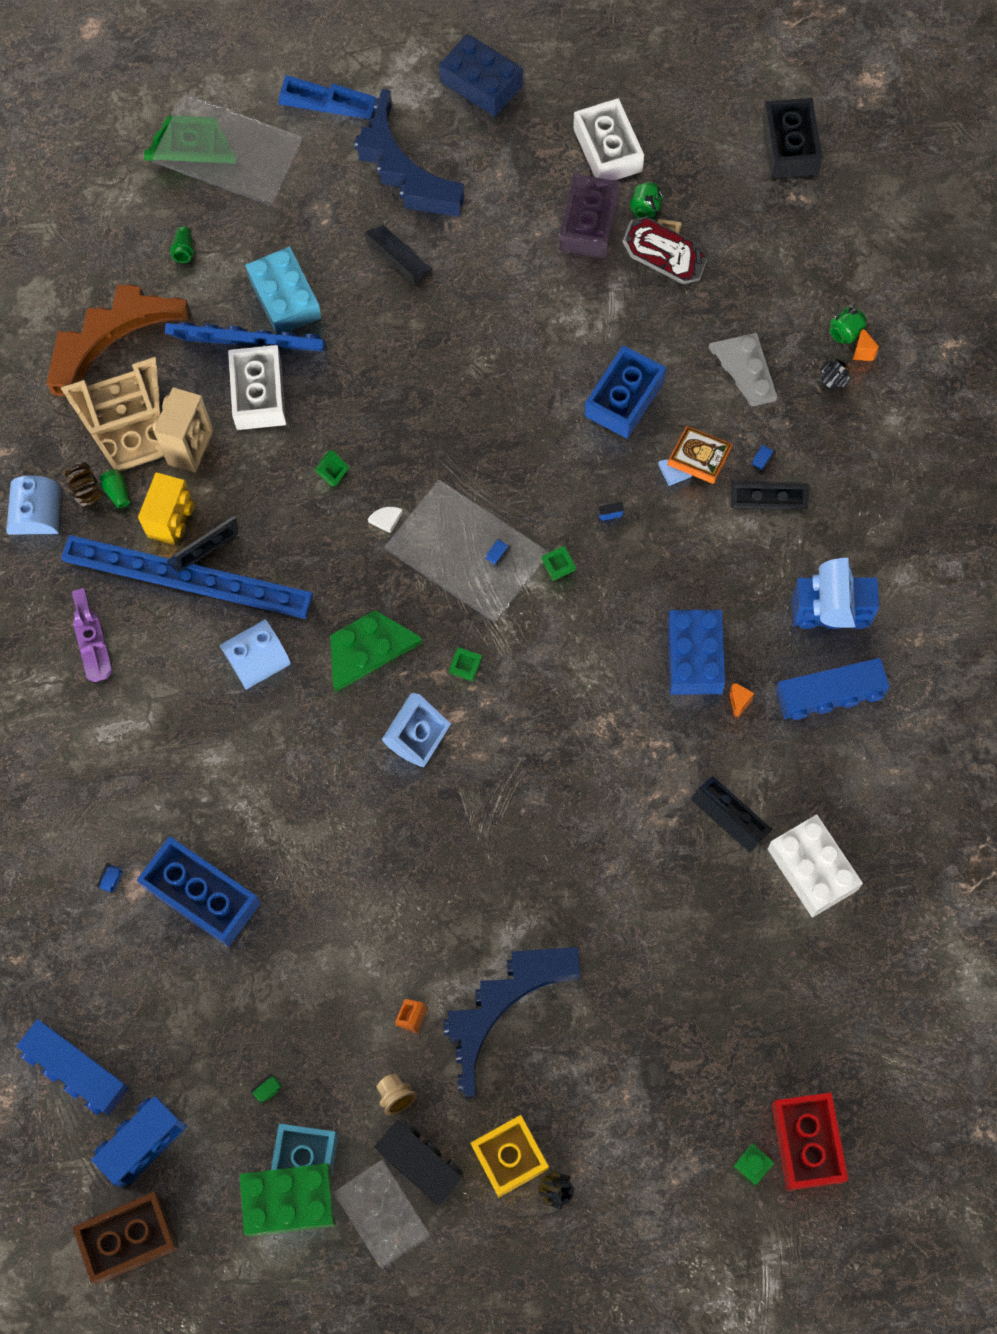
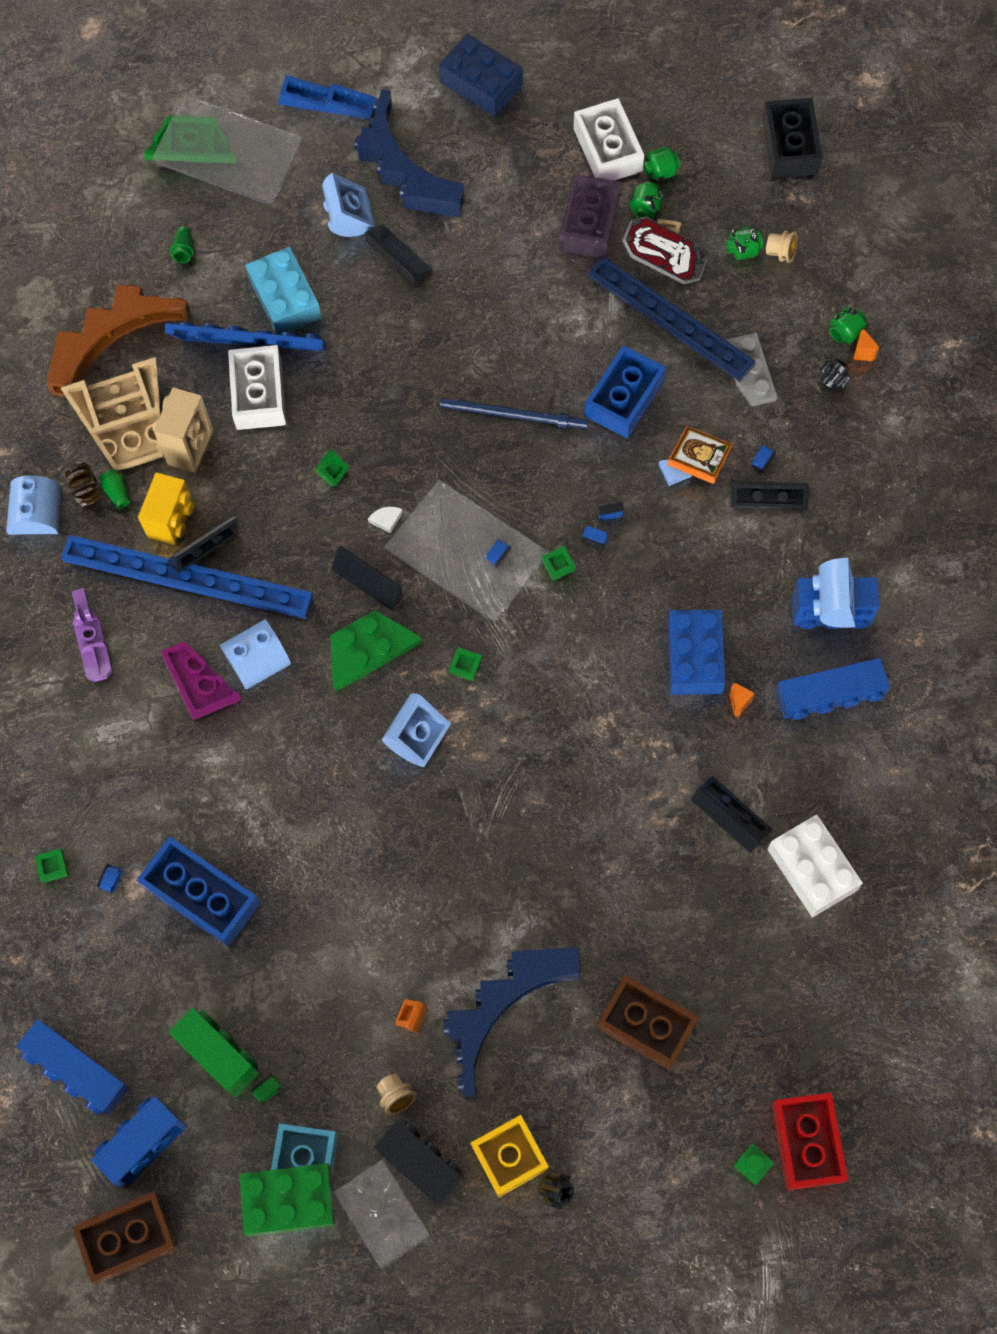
none -> green plate [35,848,69,883]
none -> magenta wing [161,641,241,720]
none -> green brick [168,1007,259,1098]
none -> light blue brick [322,173,375,237]
none -> black slope [332,546,403,610]
none -> dark blue bar [440,398,588,429]
none -> blue piece [581,526,609,550]
none -> dark blue tile [588,256,756,382]
none -> reddish brown brick [597,975,699,1071]
none -> green head [643,146,680,181]
none -> green head [726,226,763,260]
none -> tan piece [766,230,798,263]

